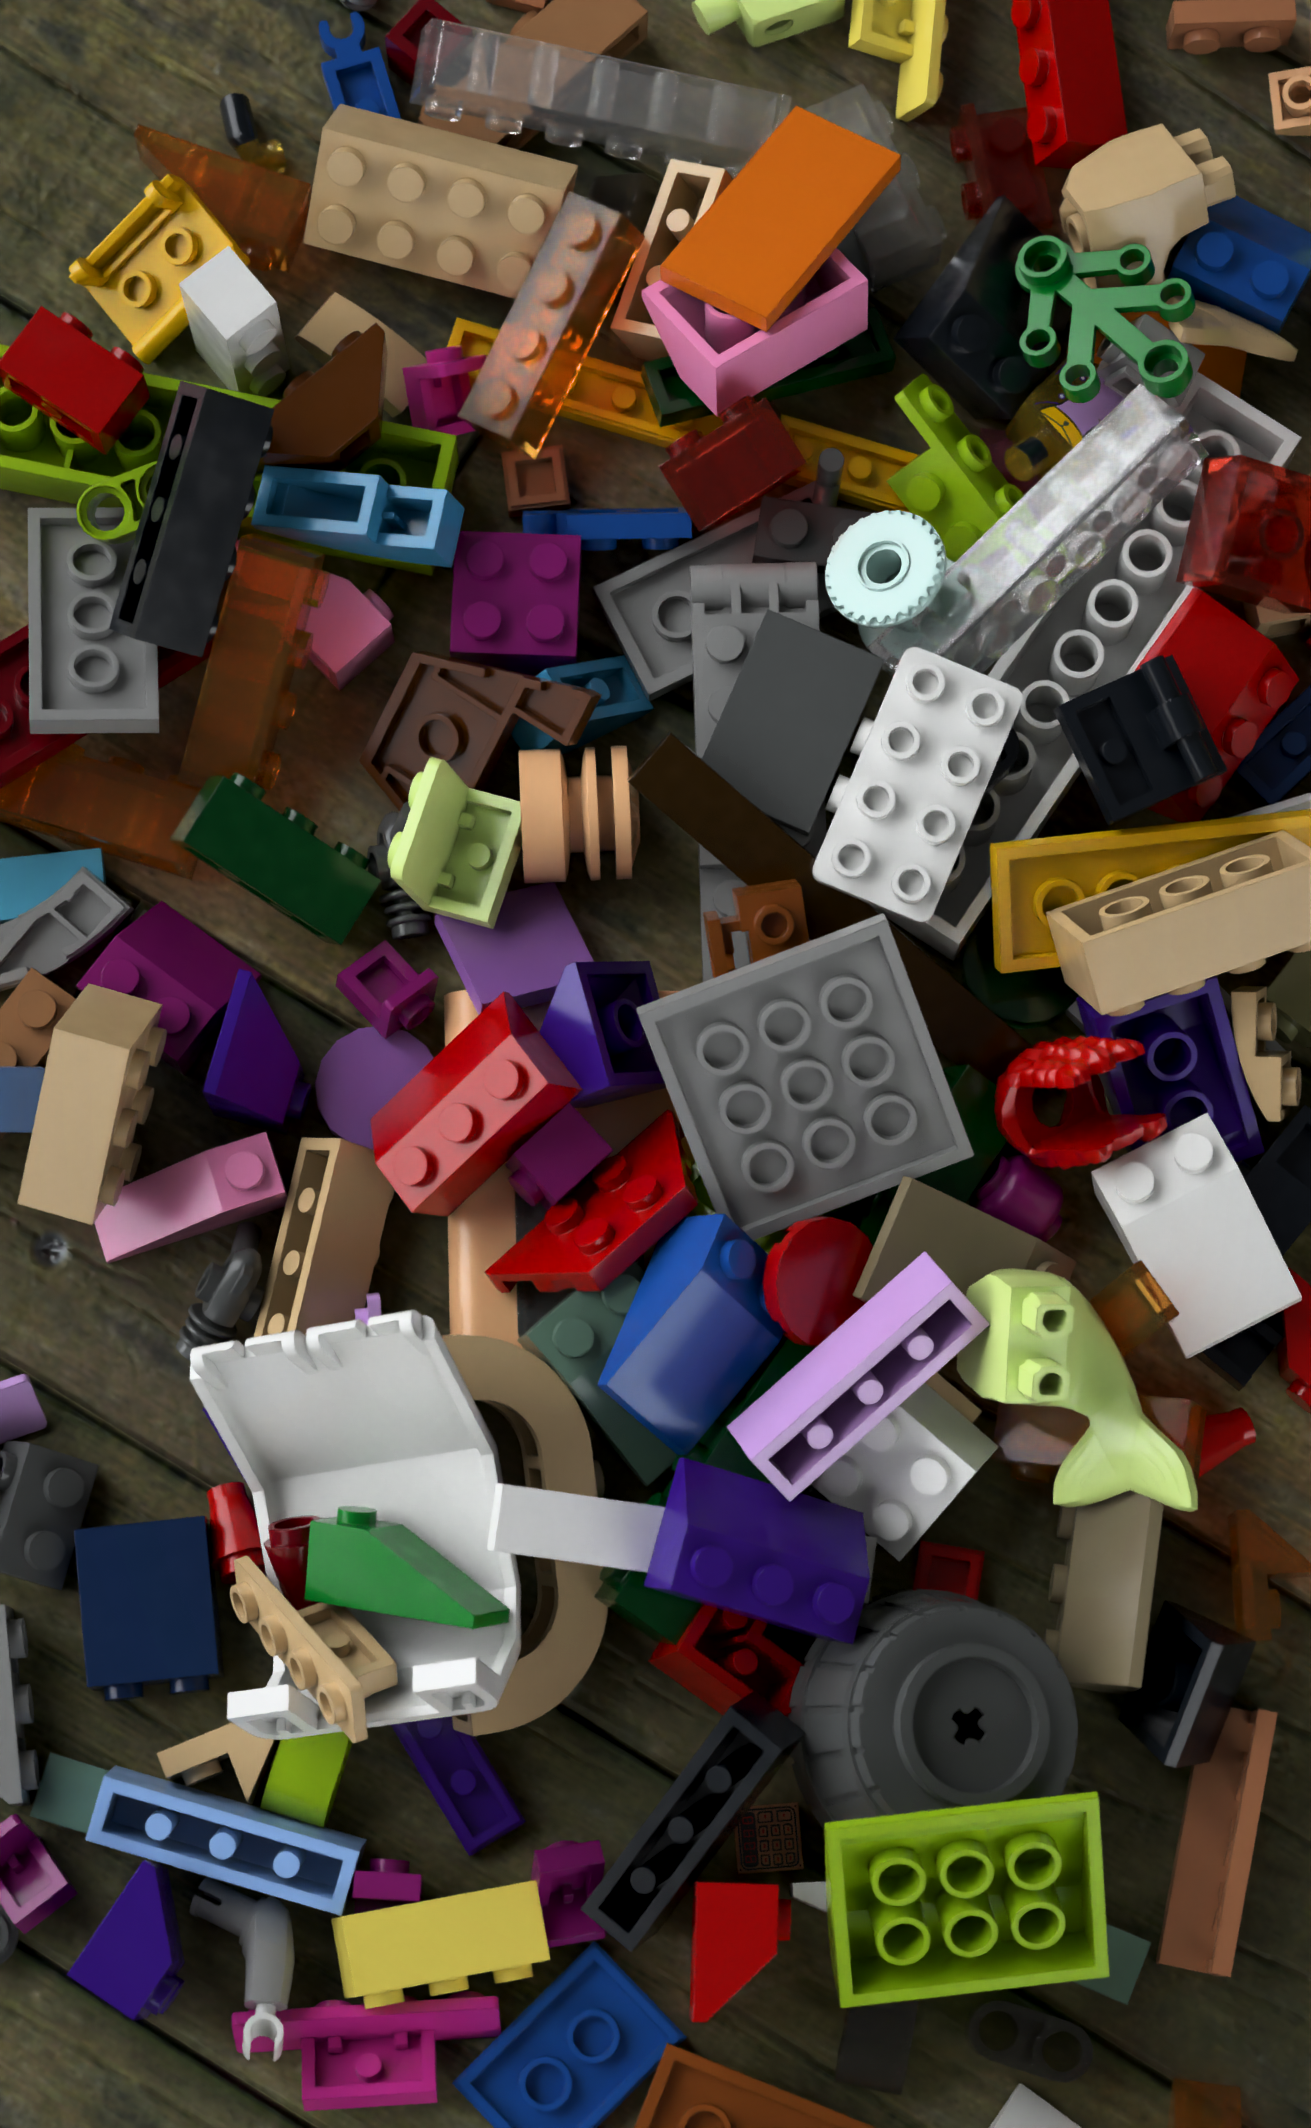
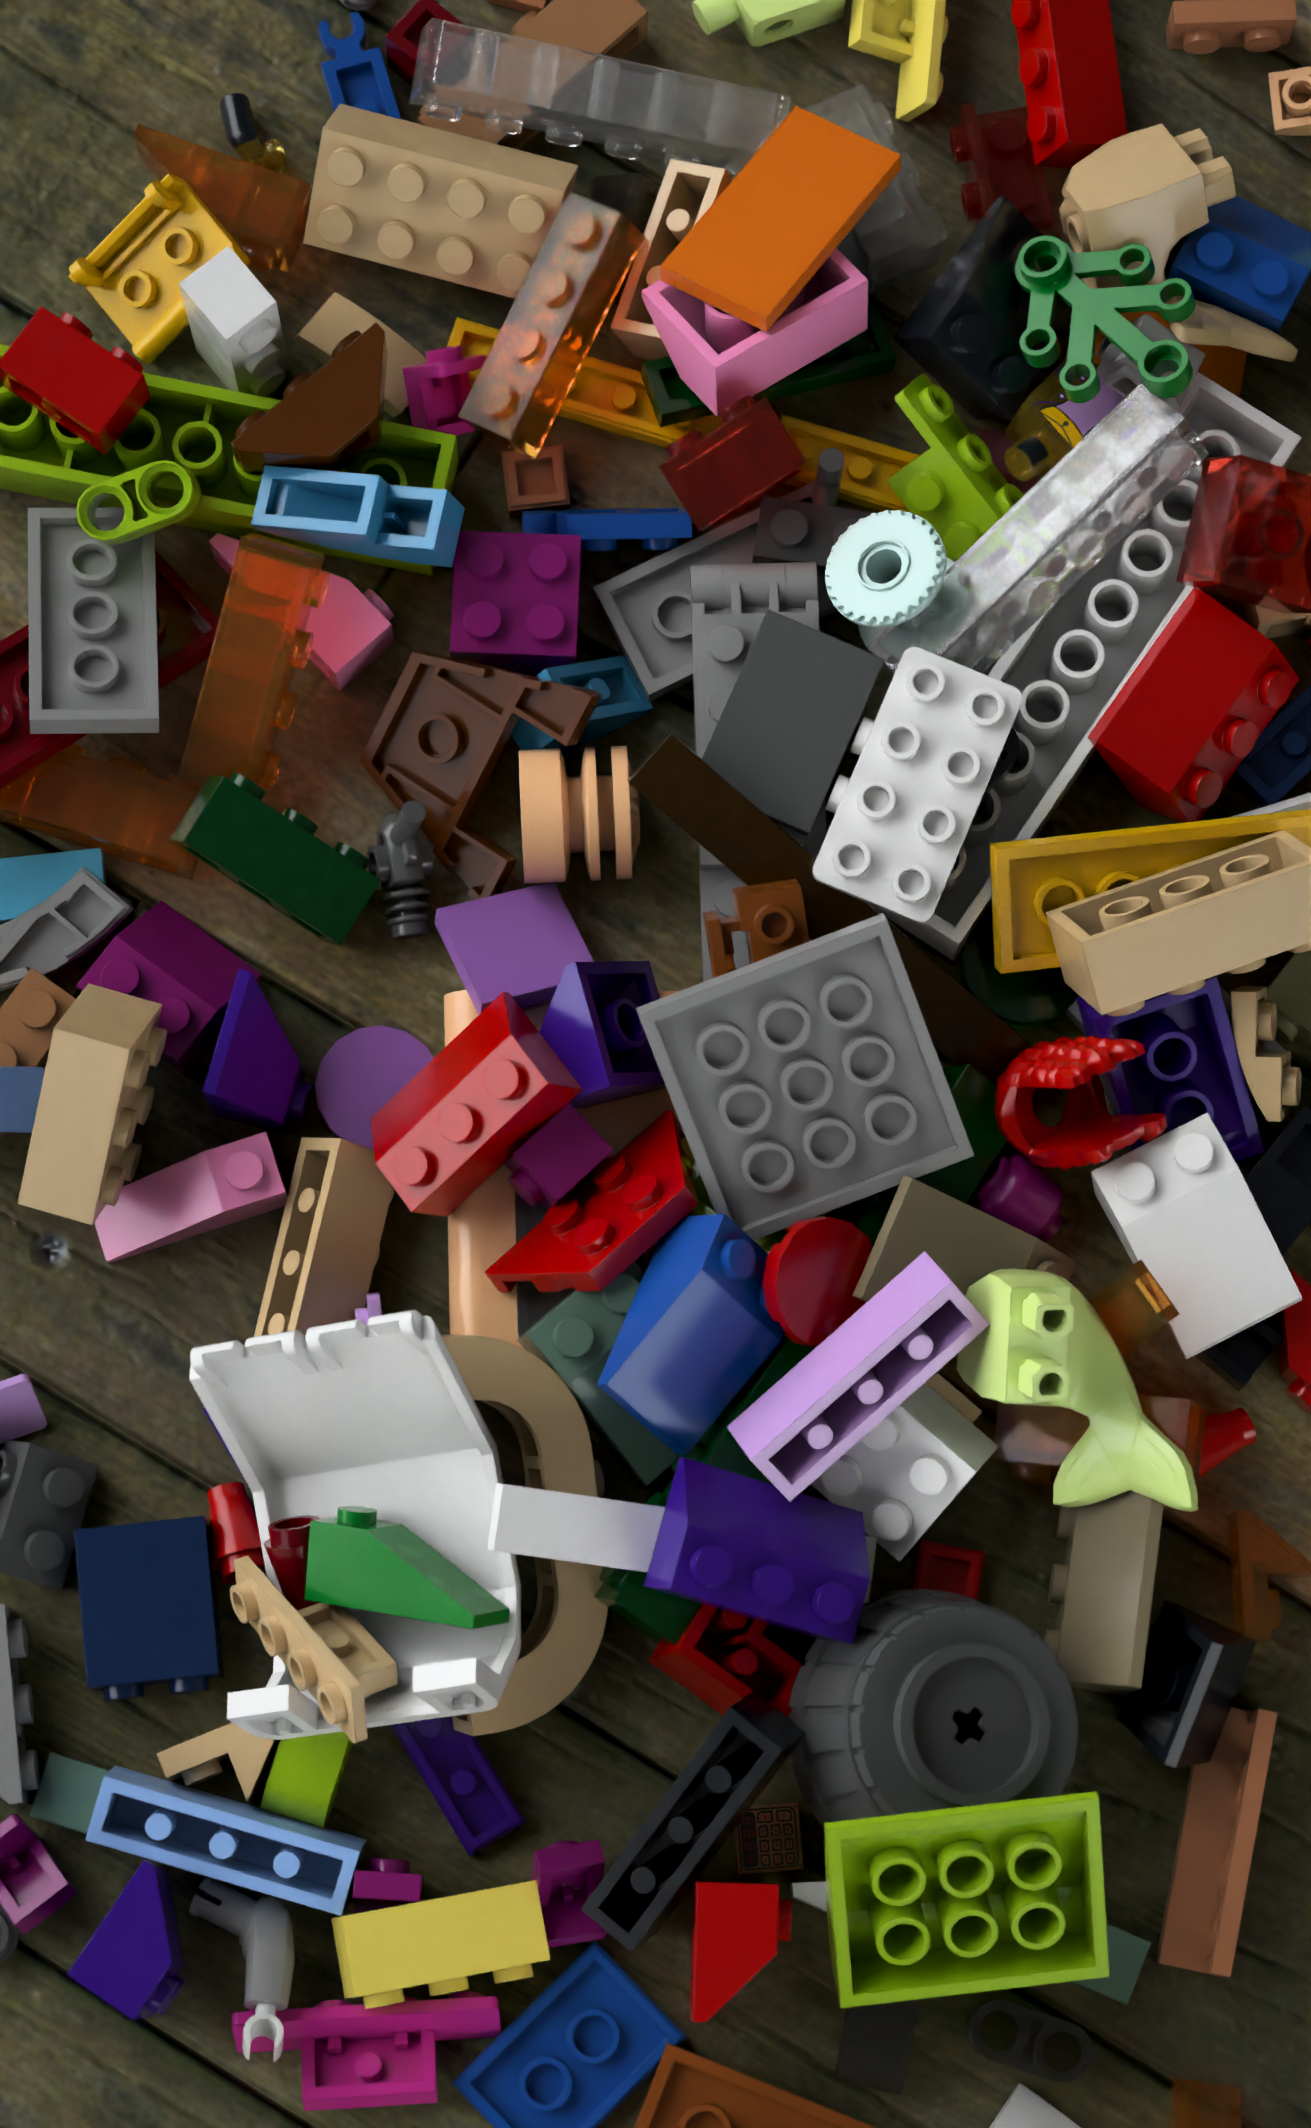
black brick [109,381,274,657] -> none
dark grey piece [176,1222,265,1361] -> none
magenta bracket [336,940,439,1039] -> none
yellowish green bracket [387,757,522,929] -> none
black plate [1054,655,1227,826] -> none

